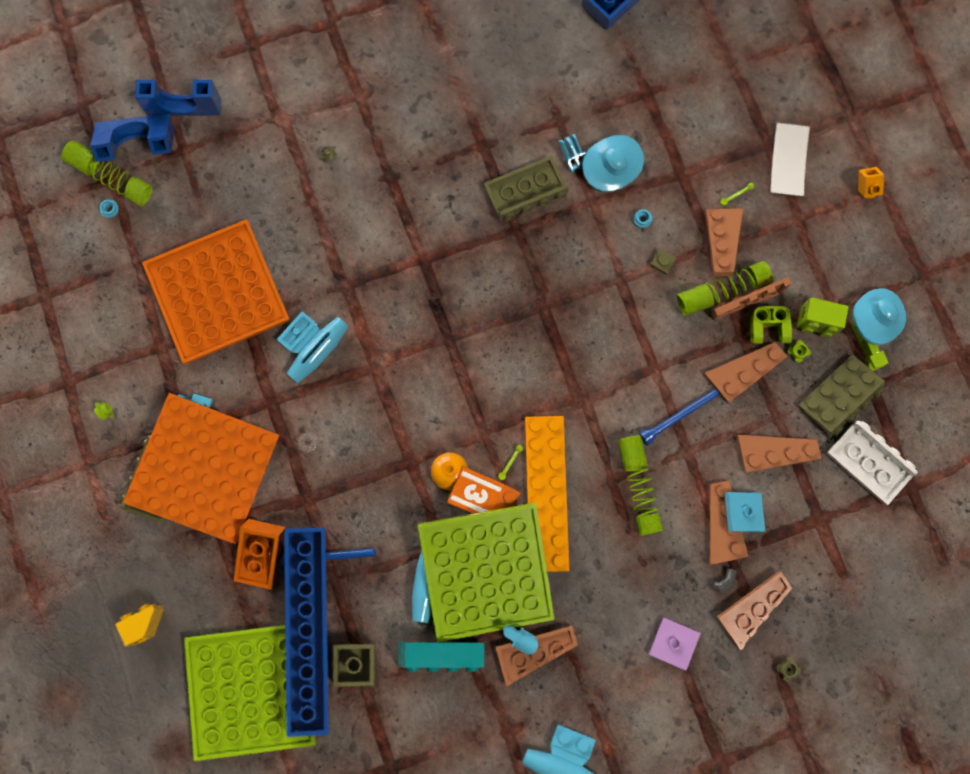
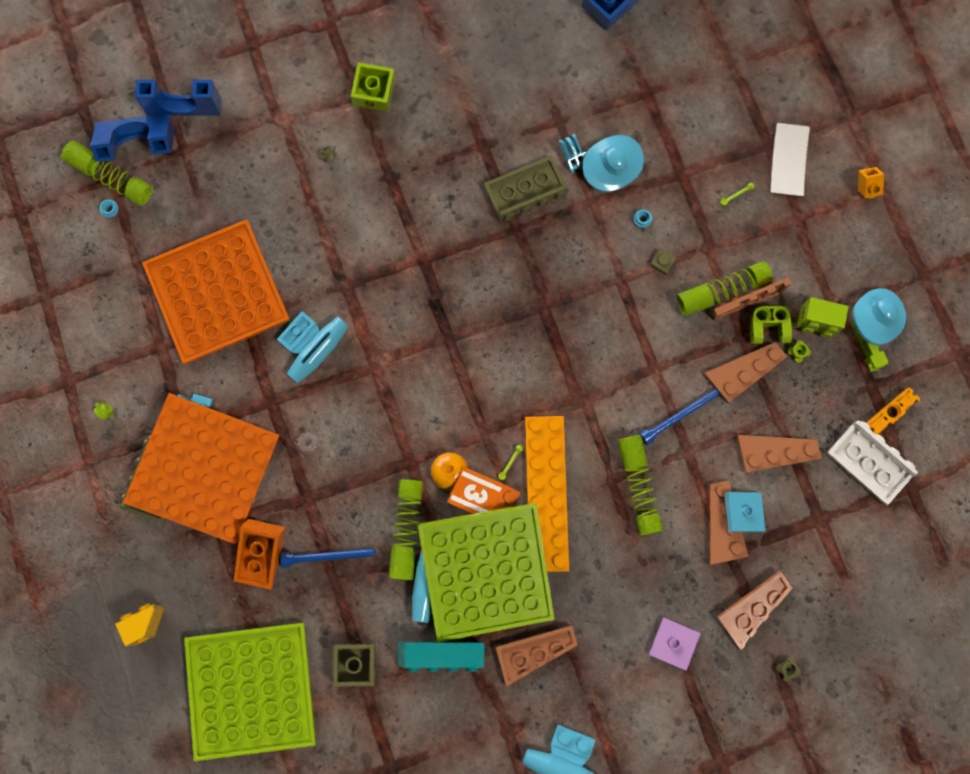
blue brick [285,528,329,737] -> none
medium azure arm [504,625,538,655] -> none
nougat wing [705,208,743,276] -> none
dark grey arm [713,569,737,594] -> none
olive bracket [798,354,885,438] -> none
none -> lime brick [351,63,396,112]
none -> lime piece [388,479,424,580]
none -> light orange piece [866,388,920,435]

